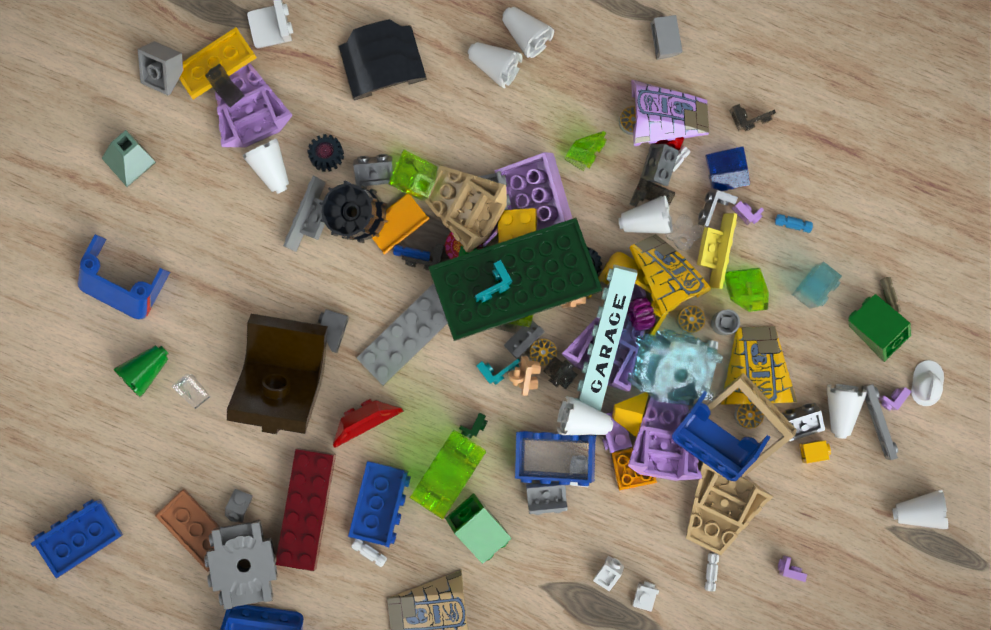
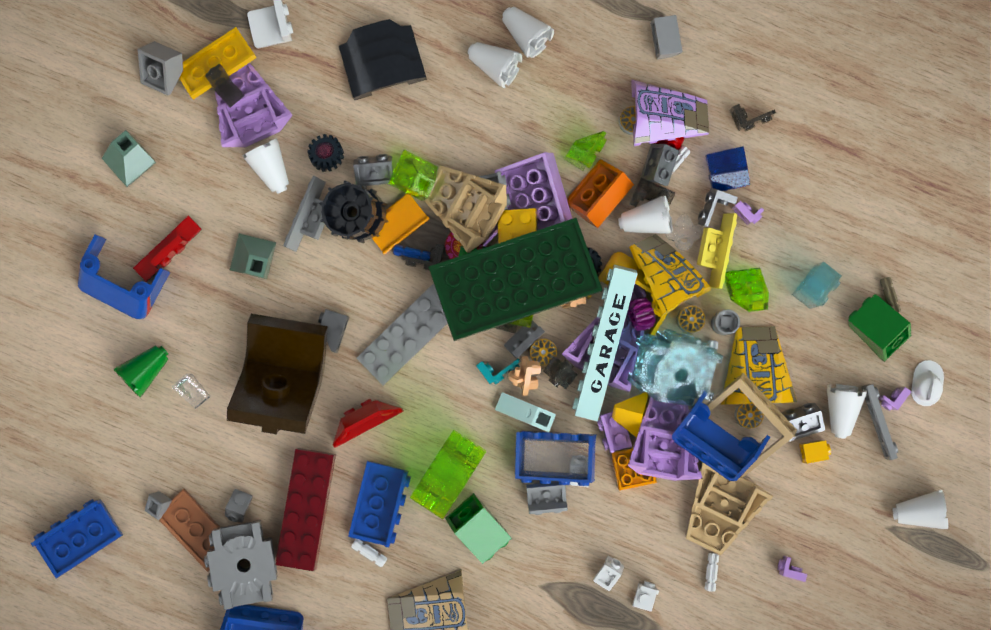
dark green bracket [459,412,488,438] -> none
teal bracket [475,260,512,302] -> none
white cone [557,396,613,435] -> none
dark azure axle [775,214,813,233] -> none
none -> red bracket [133,215,202,282]
none -> light grey slope [145,492,172,520]
none -> sand green slope [230,233,276,279]
none -> light aqua slope [495,392,556,432]
none -> orange slope [567,159,634,228]

